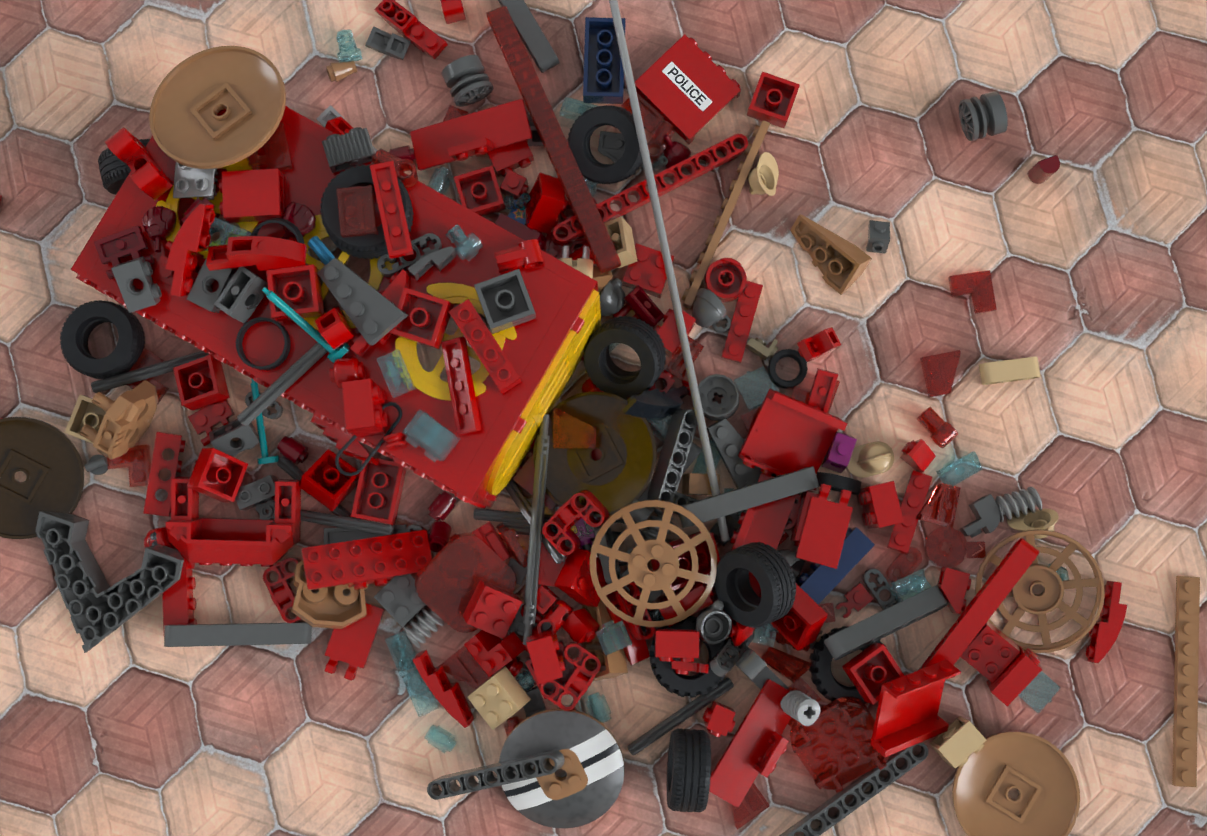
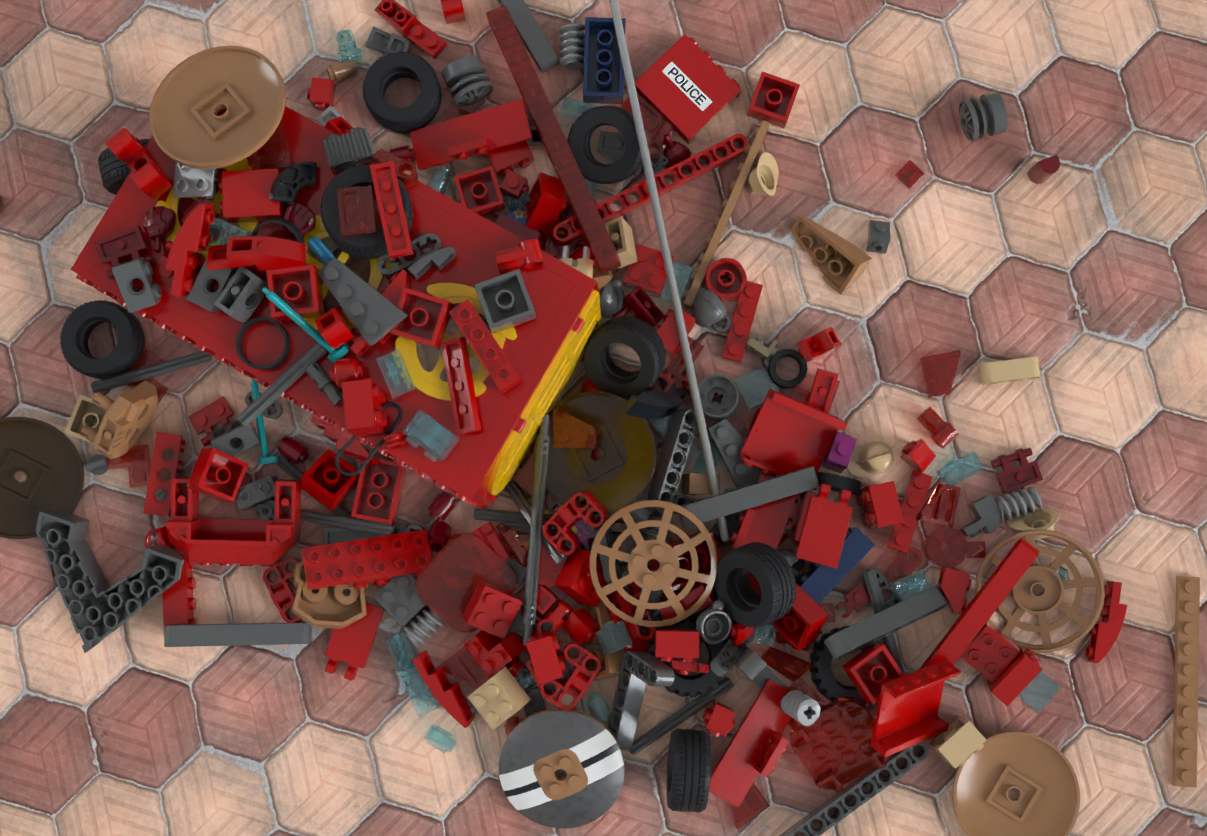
red brick [173,355,230,411] -> none
dark grey beam [427,750,565,800] -> none
clear light blue plate [446,224,483,261] -> none
clear red plate [948,270,997,314] -> none
none -> black tile [269,162,317,205]
none -> dark grey pin [305,362,344,407]
none -> red brick [307,77,336,111]
none -> black tyre [362,51,442,133]
none -> light grey piece [559,23,585,70]
none -> dark grey beam [608,651,675,749]
none -> clear light blue bracket [660,261,693,307]
none -> dark grey axle [863,568,905,675]
none -> clear red tile [895,160,925,189]
none -> dark red plate [991,447,1043,493]

